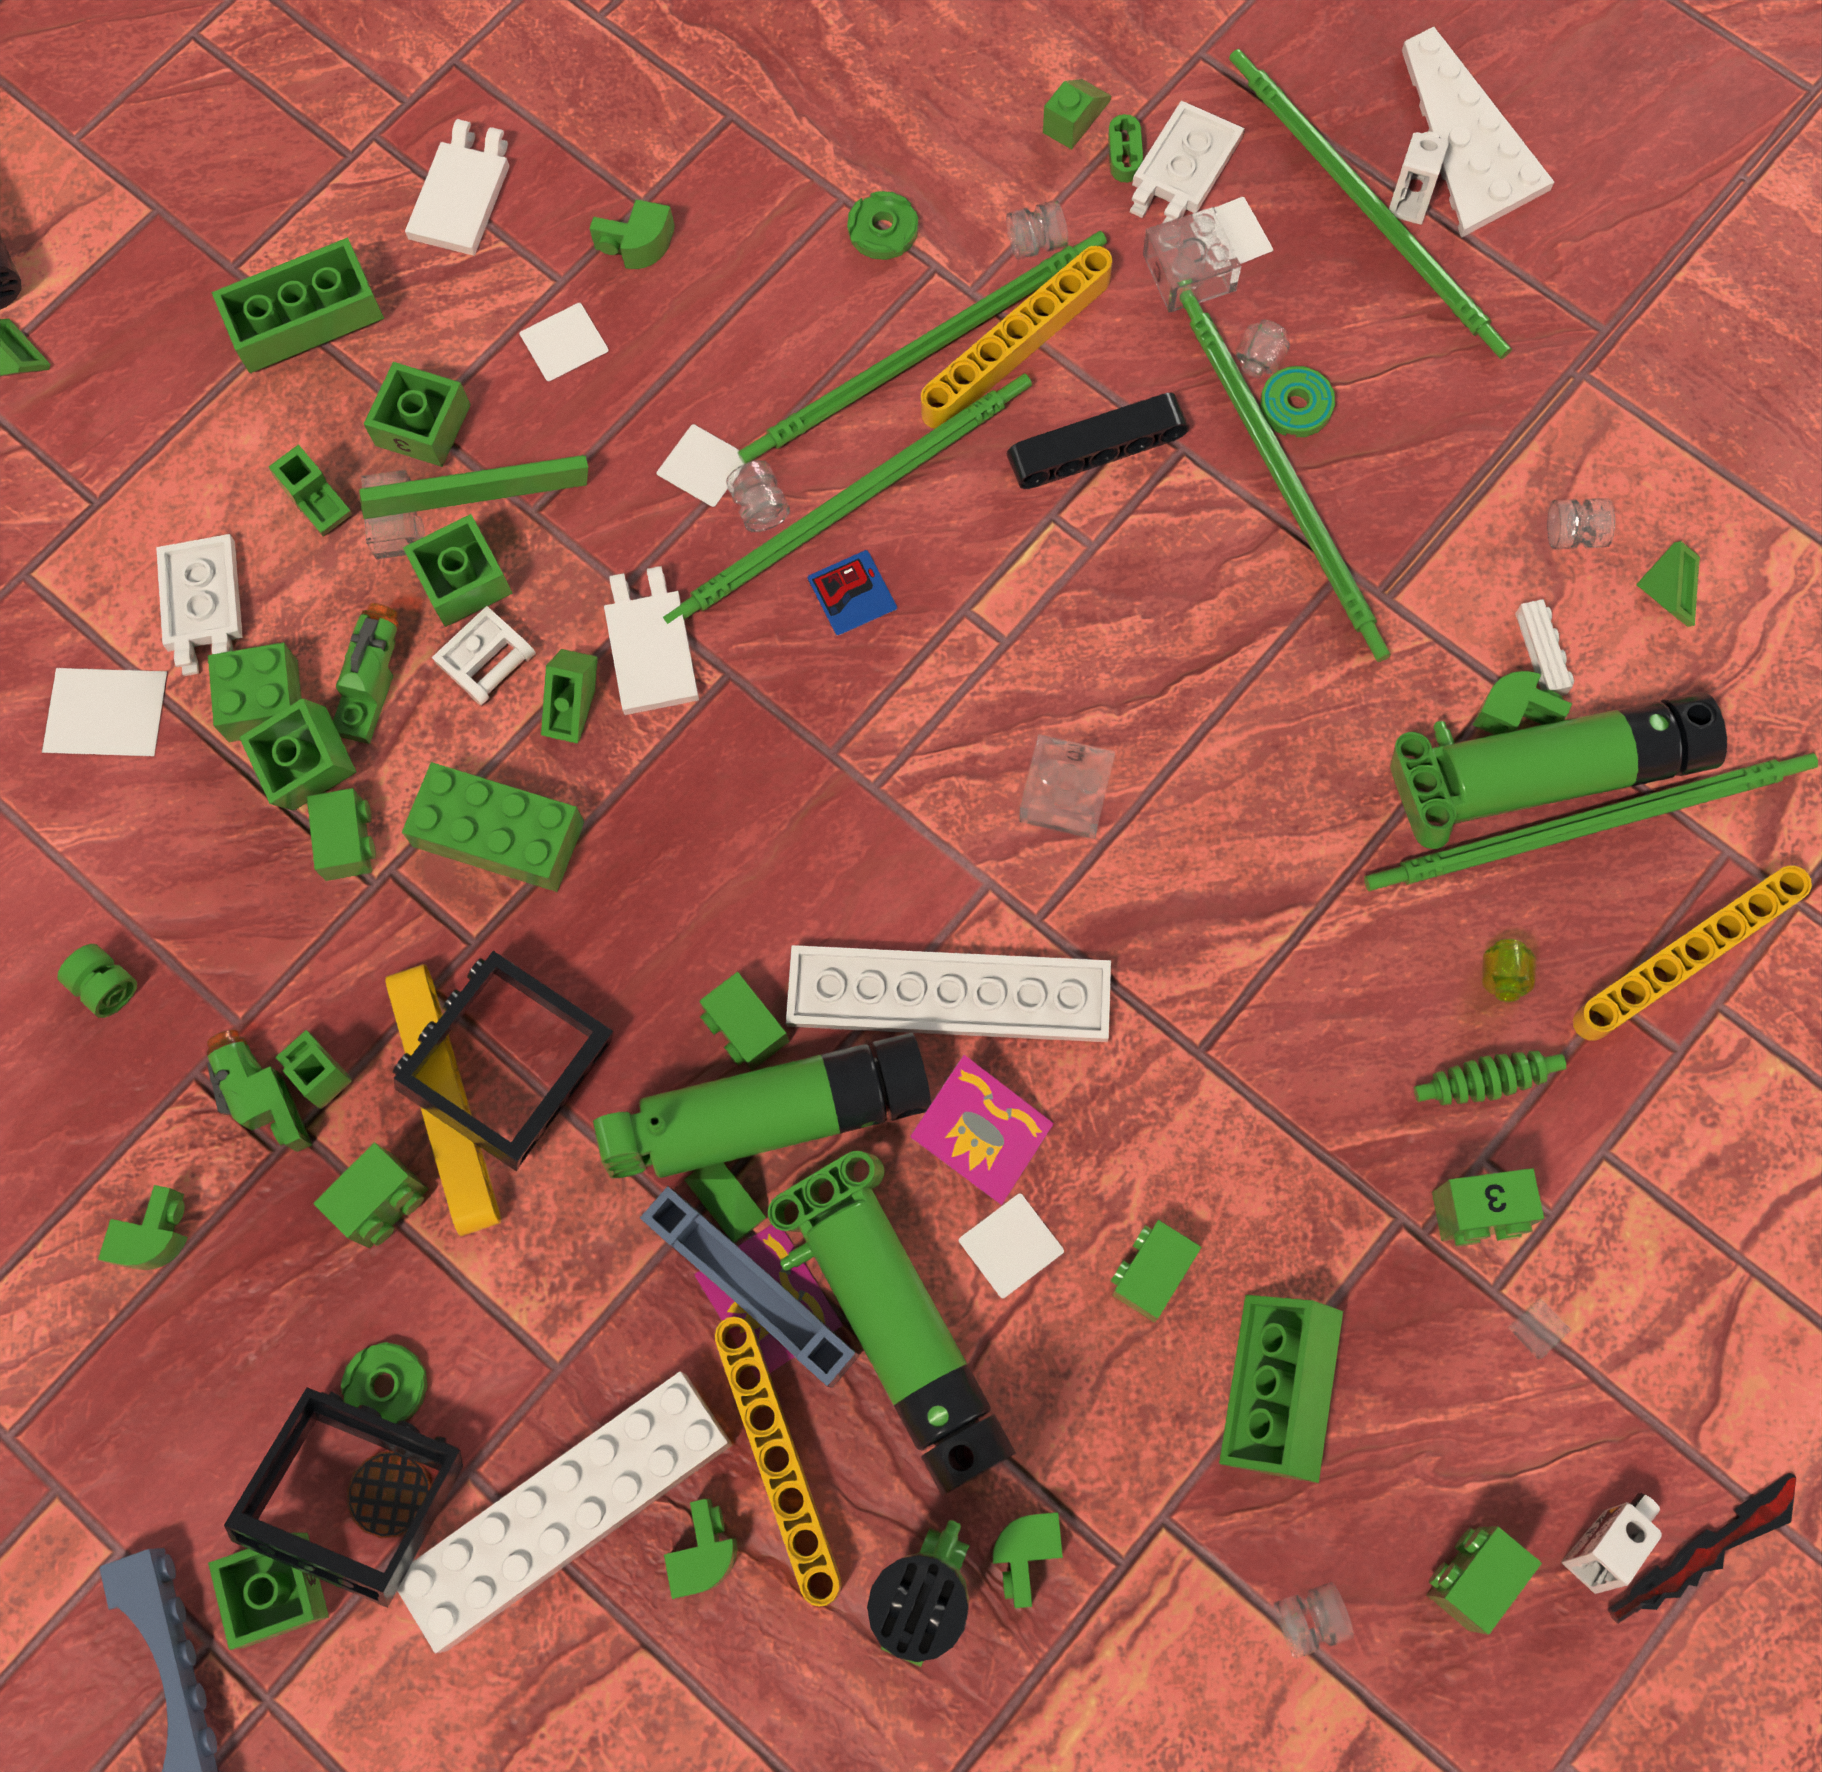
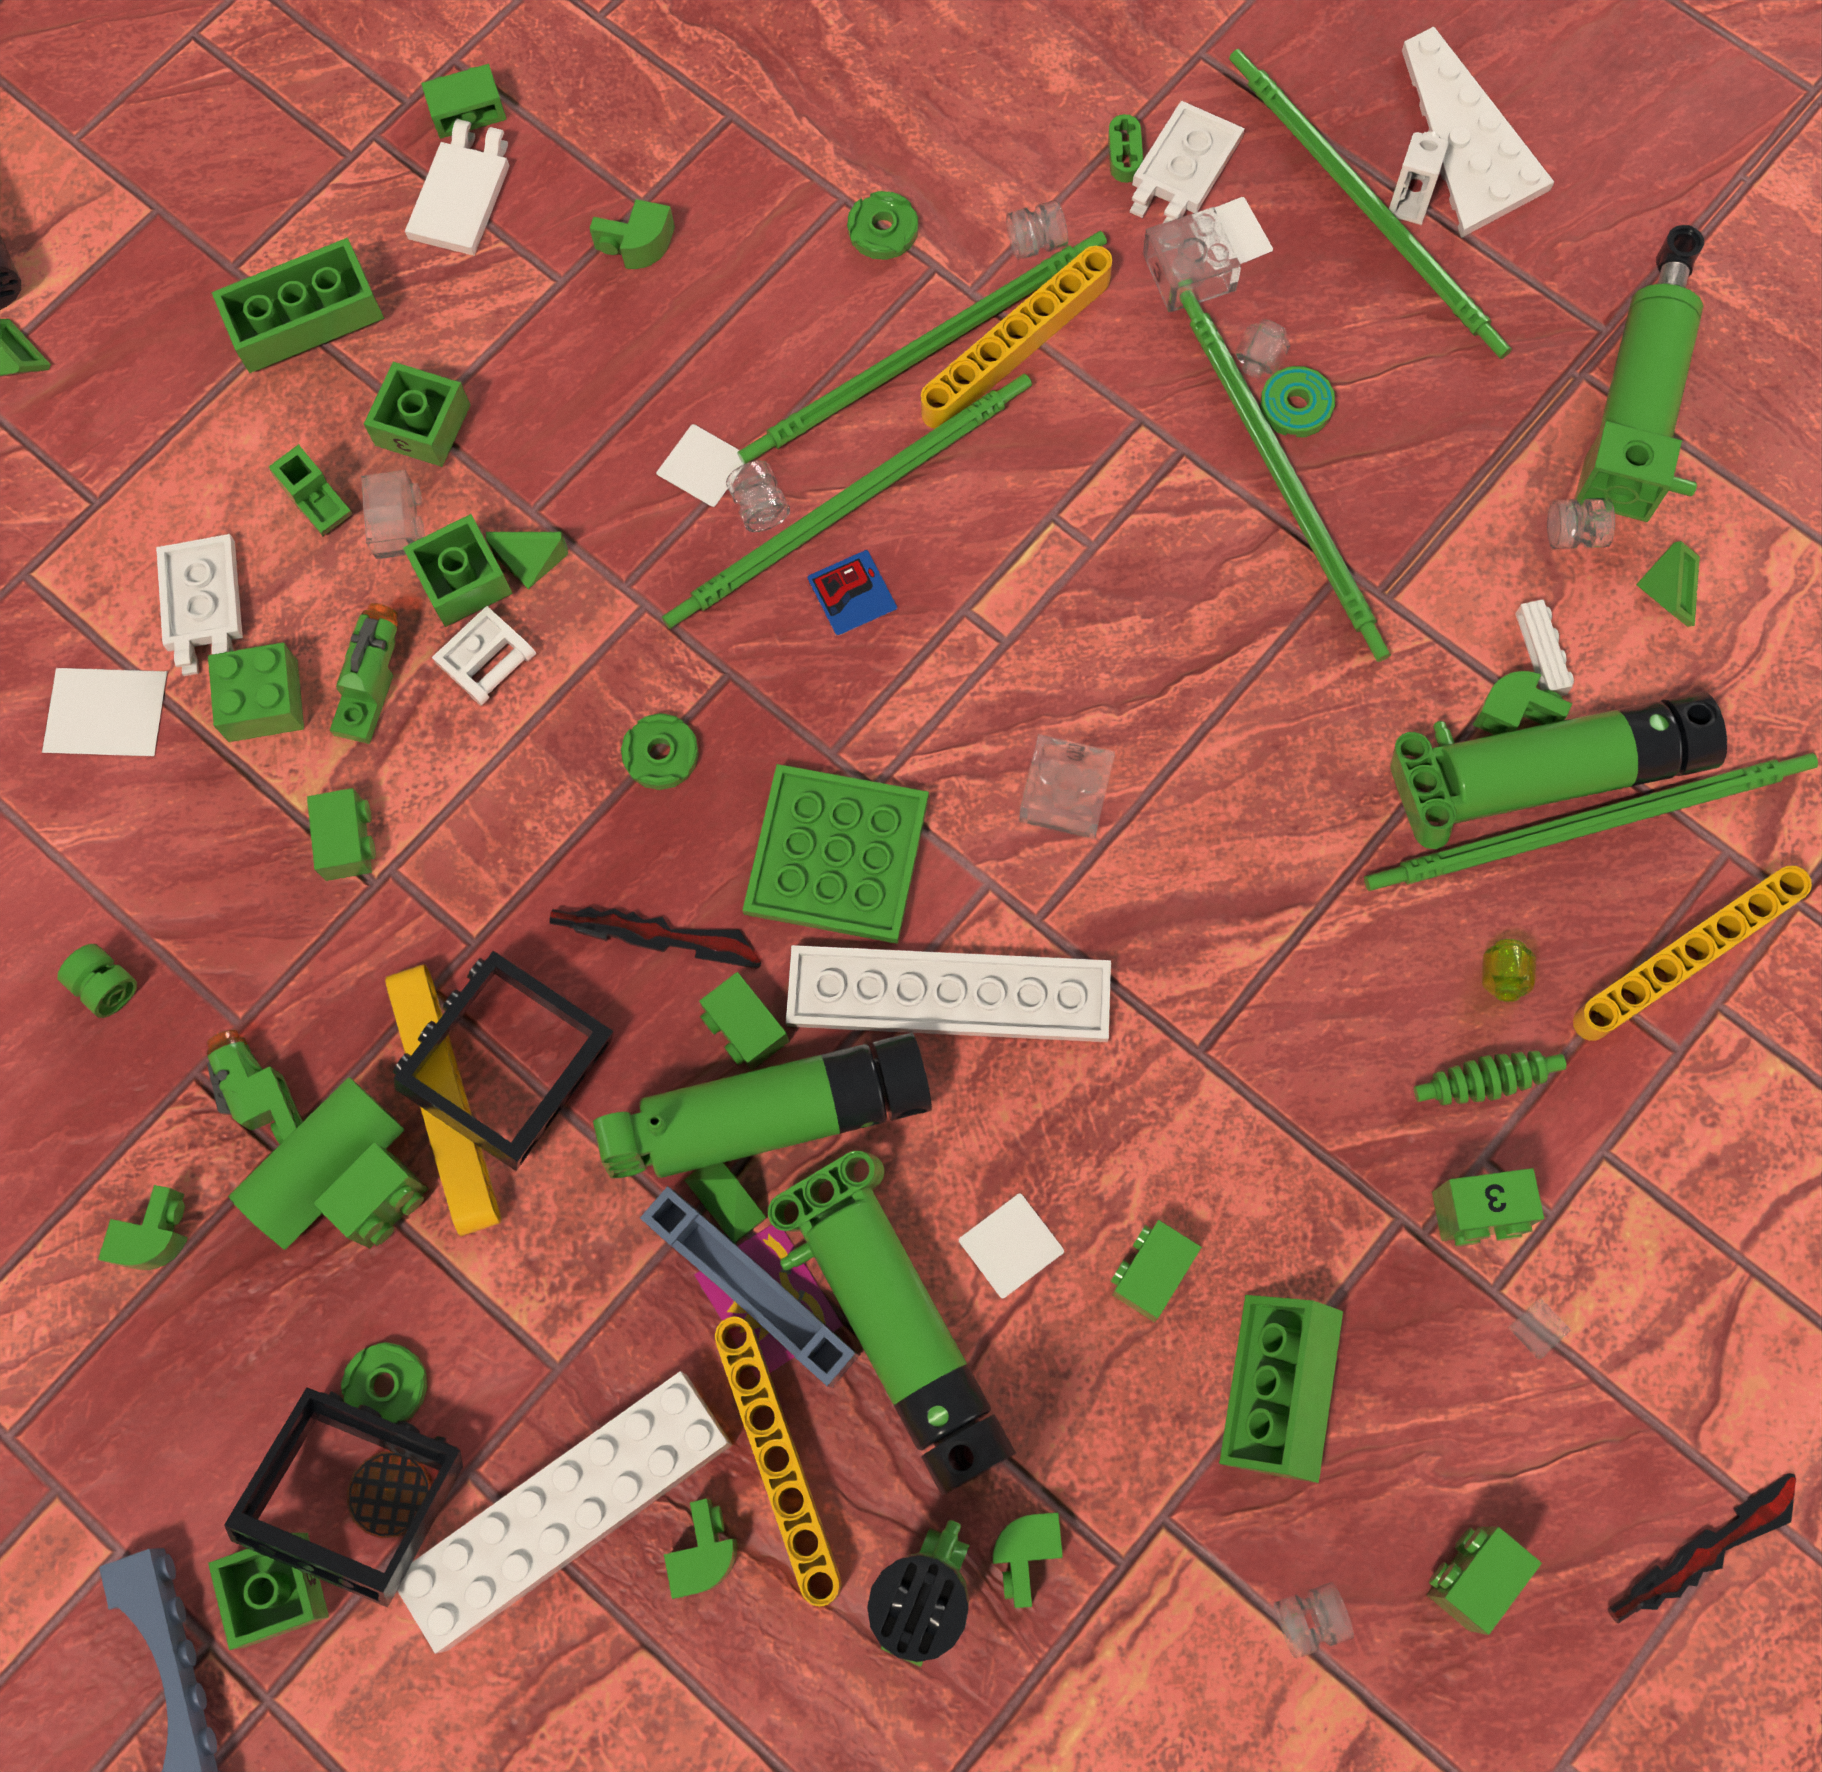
bright green brick [239,698,357,810] -> none
bright green brick [276,1030,353,1109] -> none
bright green tile [359,455,588,519] -> none
bright green brick [402,762,585,892] -> none
white sticker [520,303,609,382] -> none
bright green slope [541,649,598,743] -> none
white tile [604,566,699,715] -> none
dark pink sticker [910,1055,1054,1205] -> none
black beam [1006,393,1190,489] -> none
bright green slope [1043,79,1111,150] -> none
white torso [1561,1493,1662,1594] -> none
none -> bright green brick [228,1077,405,1250]
none -> bright green brick [421,64,507,139]
none -> bright green slope [486,532,568,589]
none -> black sword [550,907,761,968]
none -> bright green tile [621,713,699,790]
none -> bright green plate [742,764,929,944]
none -> bright green piece [1574,225,1704,522]

